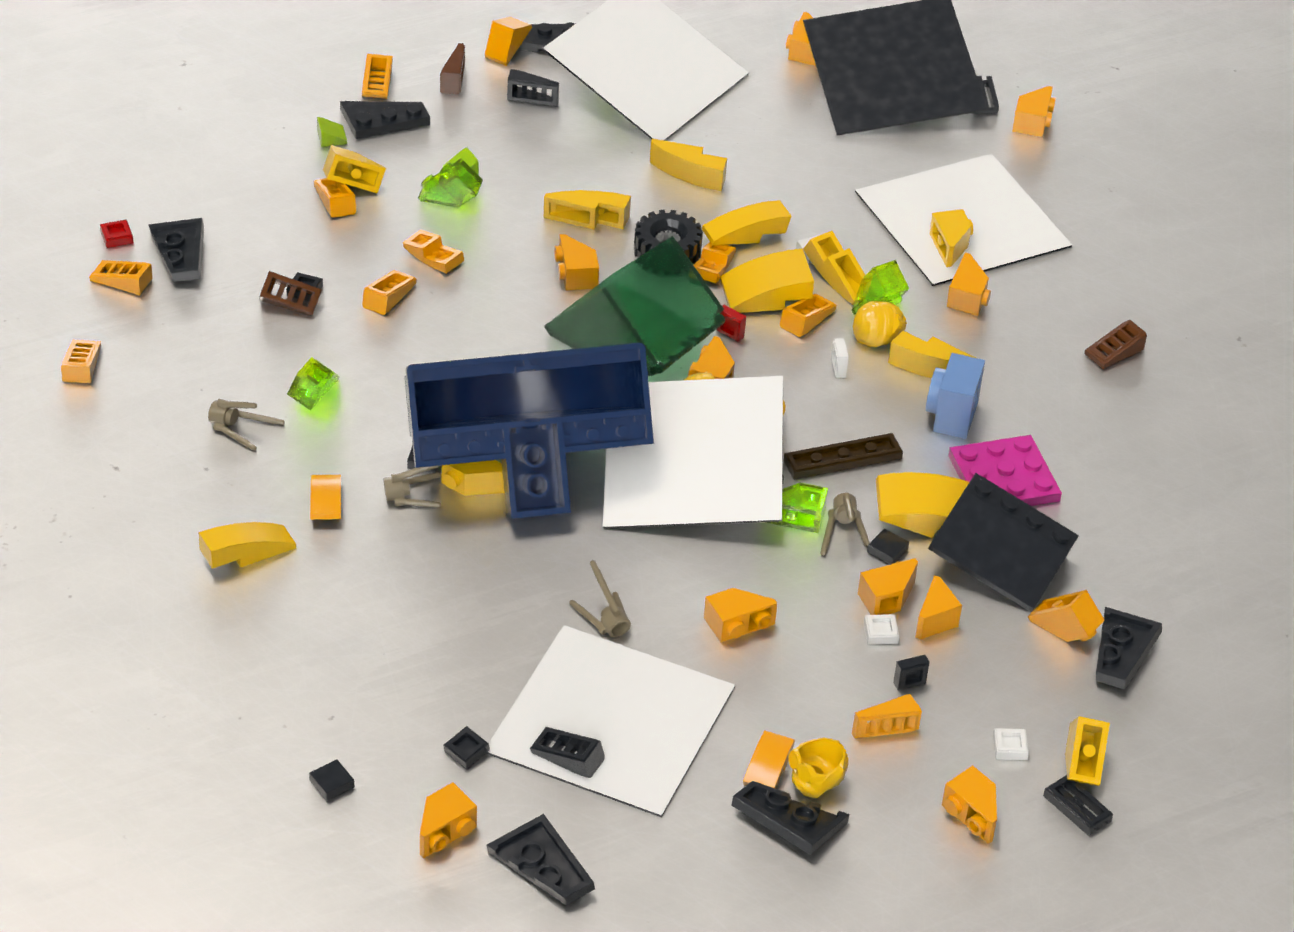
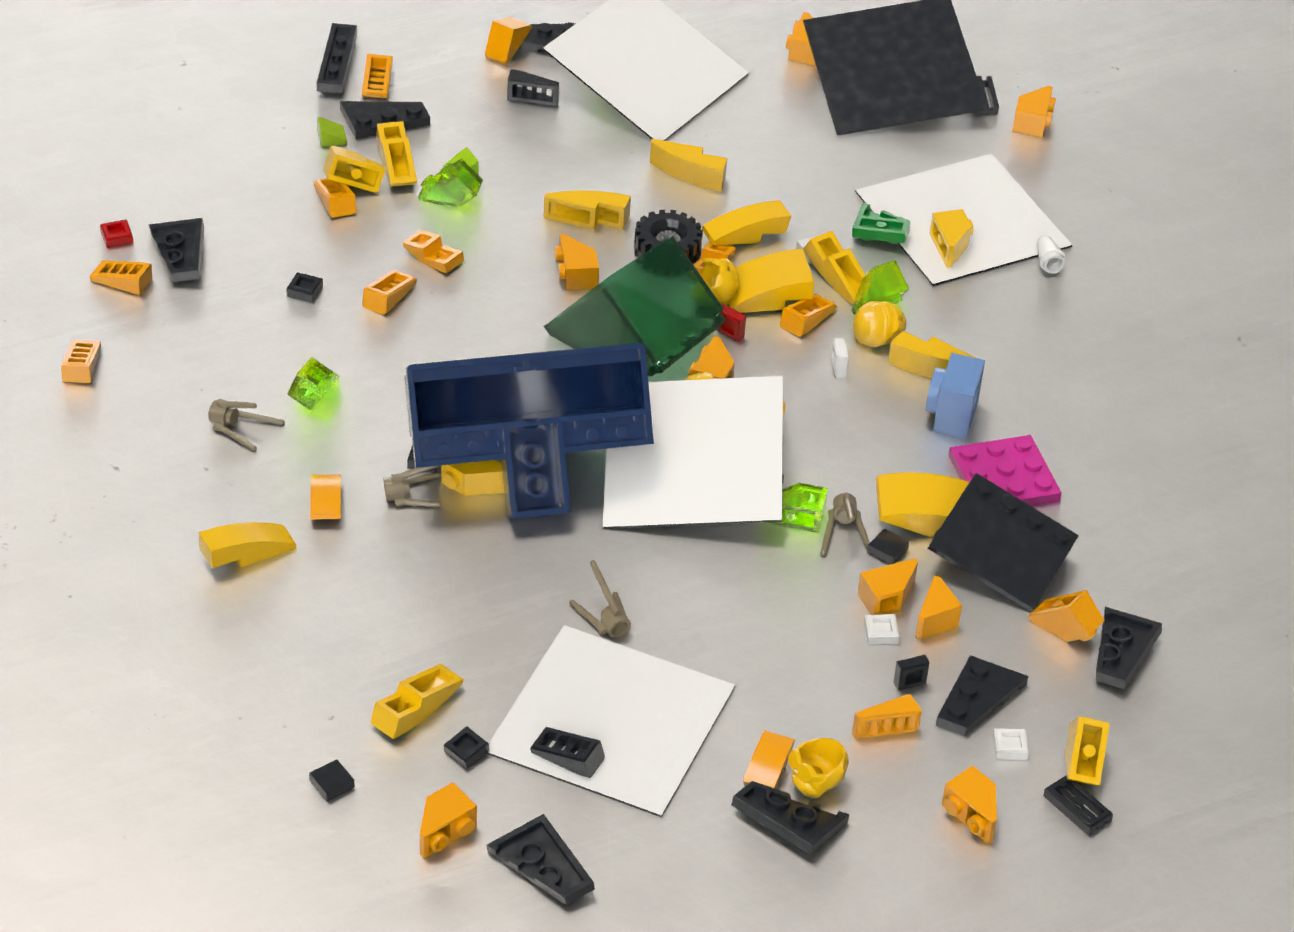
reddish brown slope [259,271,322,316] -> none
reddish brown slope [440,43,465,94] -> none
light orange slope [704,588,777,642] -> none
dark brown tile [783,433,903,480] -> none
light orange slope [946,252,991,316] -> none
reddish brown slope [1084,320,1147,369] -> none
none -> black plate [317,23,357,93]
none -> yellow slope [370,663,464,739]
none -> yellow slope [376,121,417,187]
none -> yellow hair [693,258,739,308]
none -> green wing [852,203,910,244]
none -> black wing [936,655,1029,736]
none -> white cone [1037,236,1066,273]

